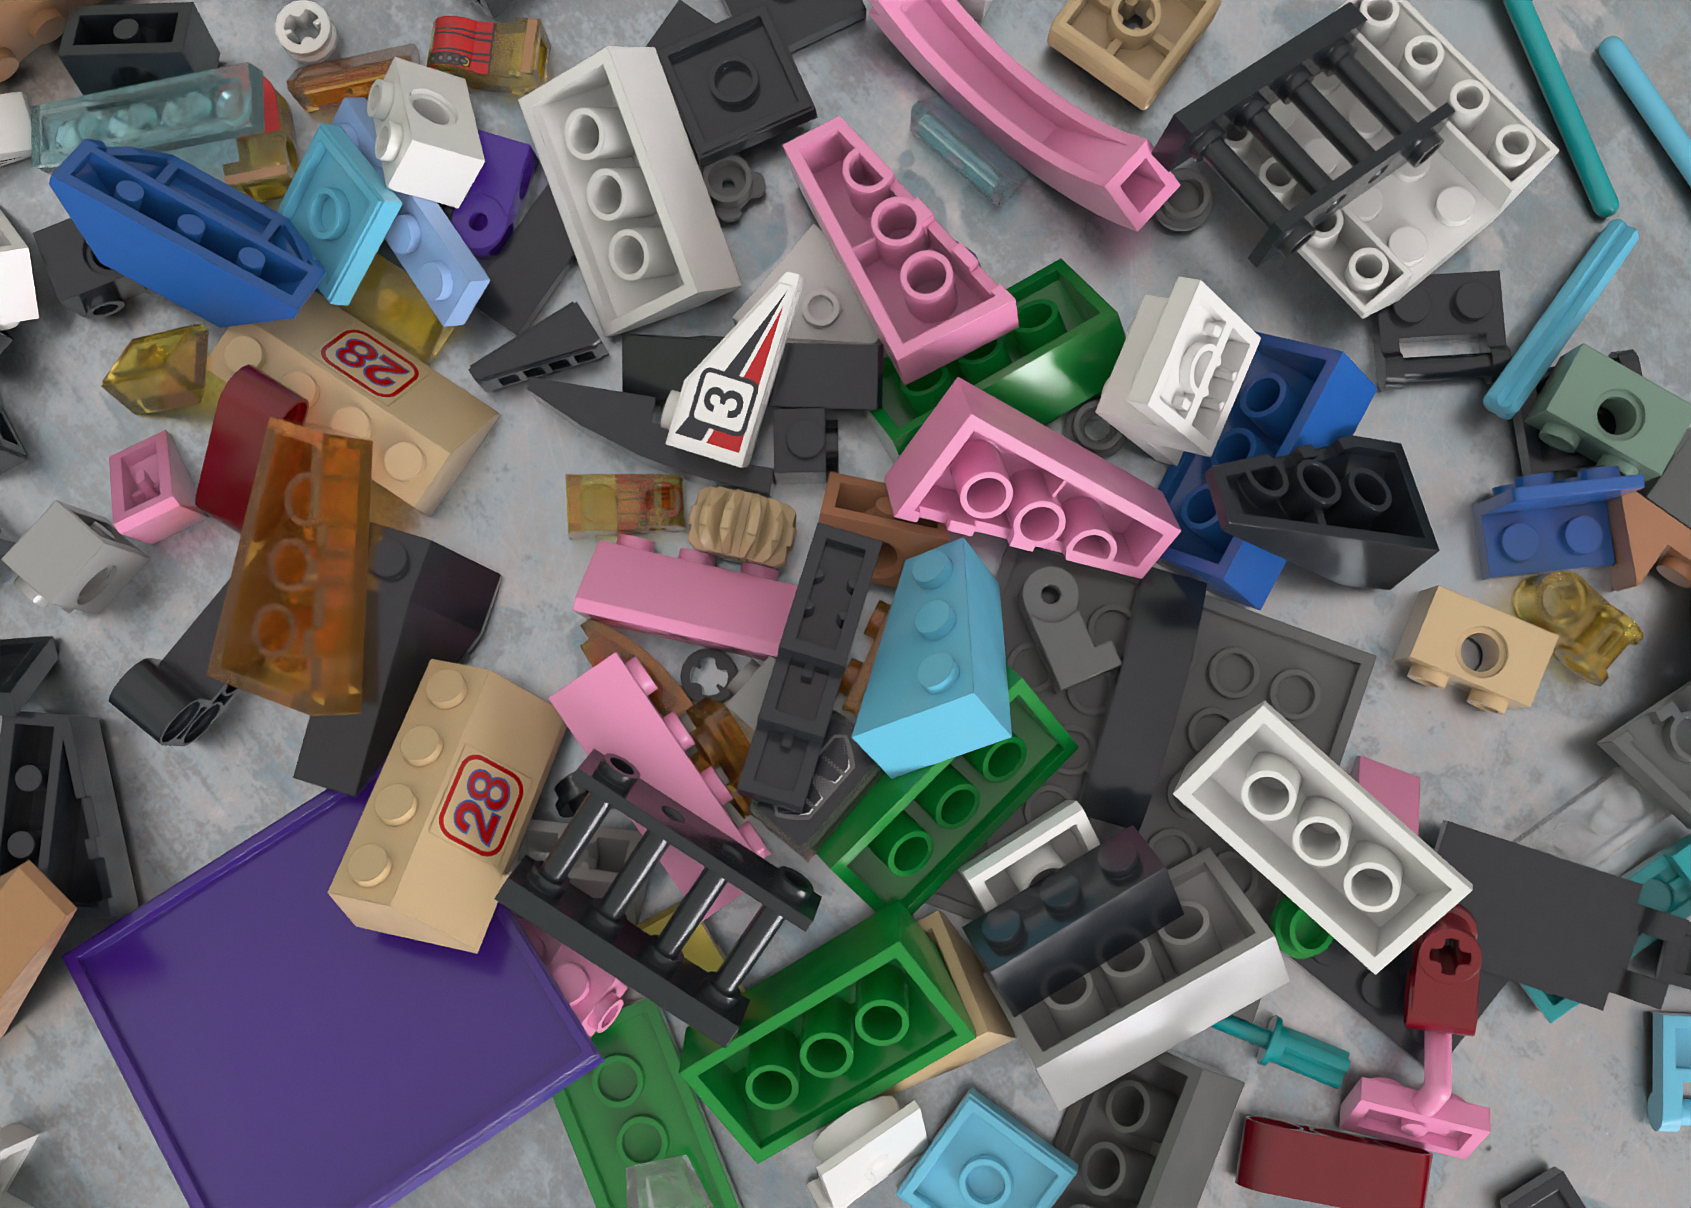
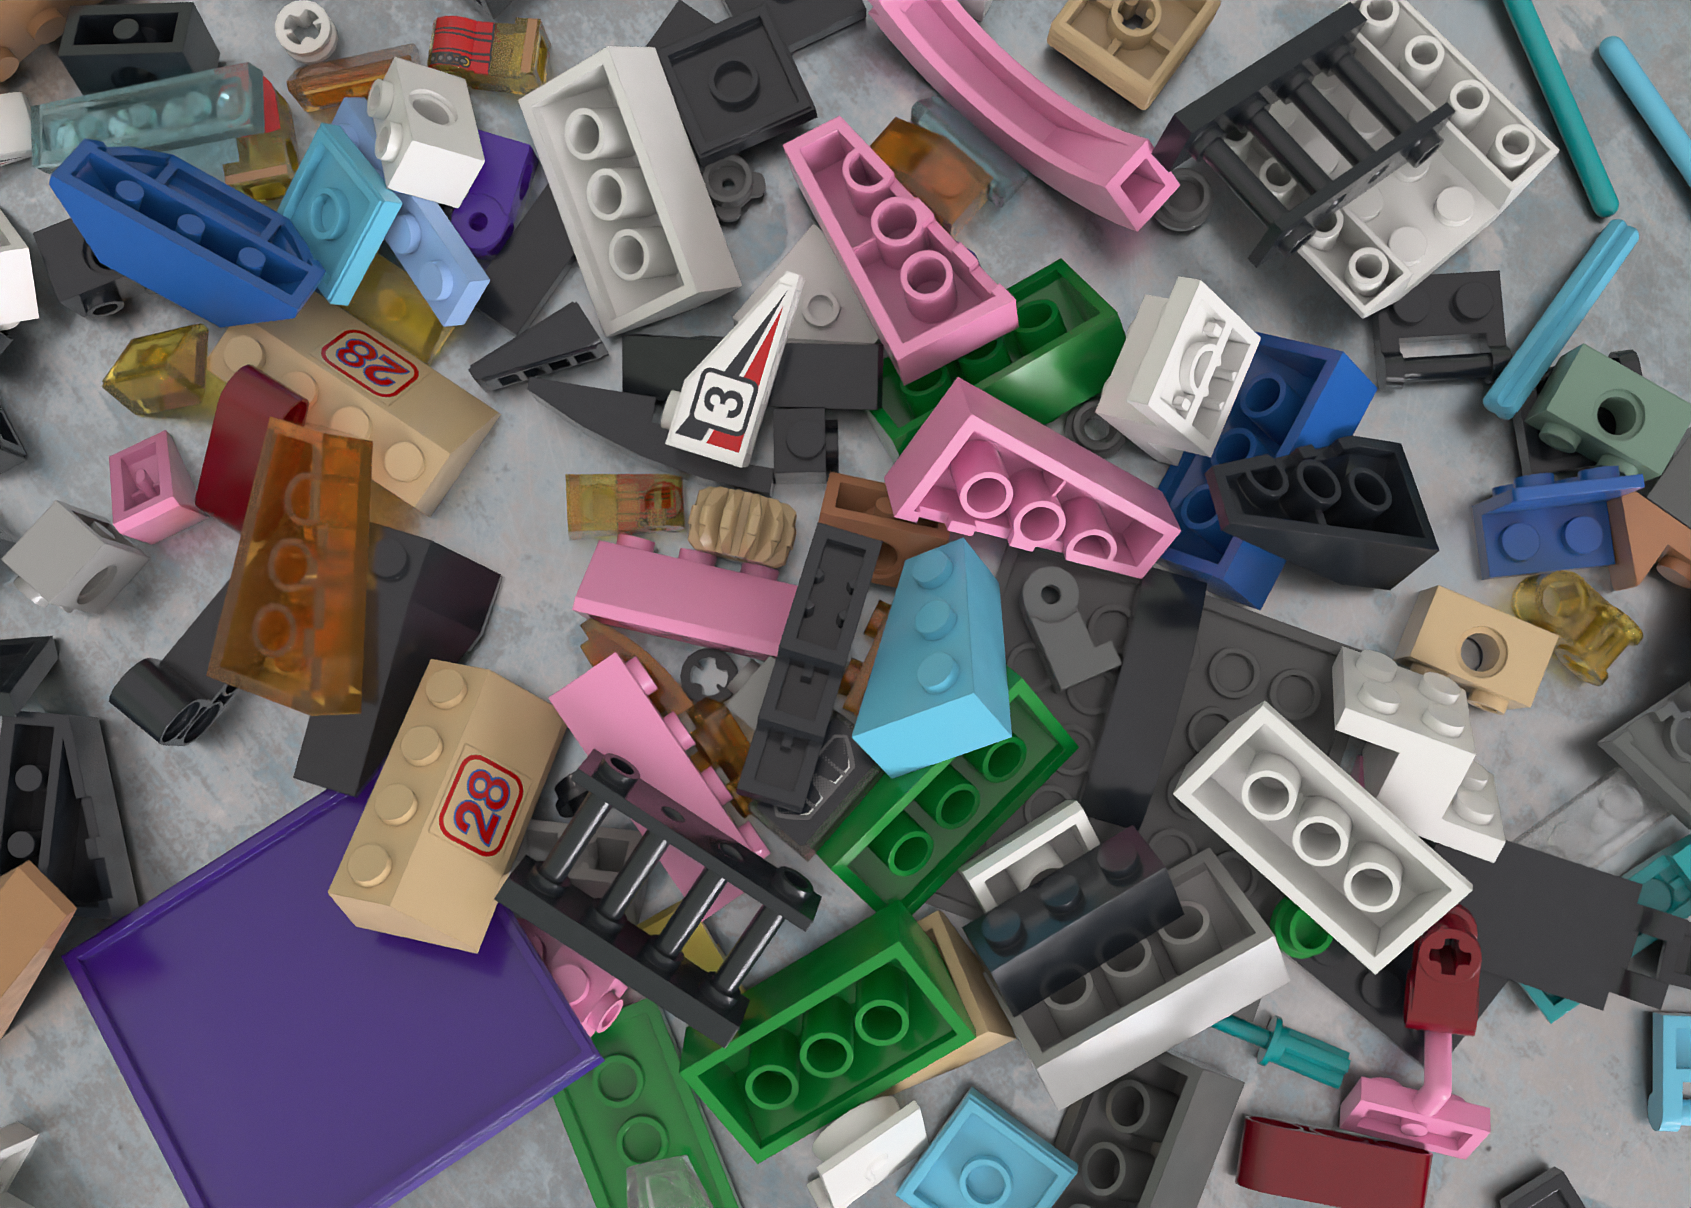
none -> clear orange slope [869,117,994,239]
none -> white bracket [1332,646,1506,863]

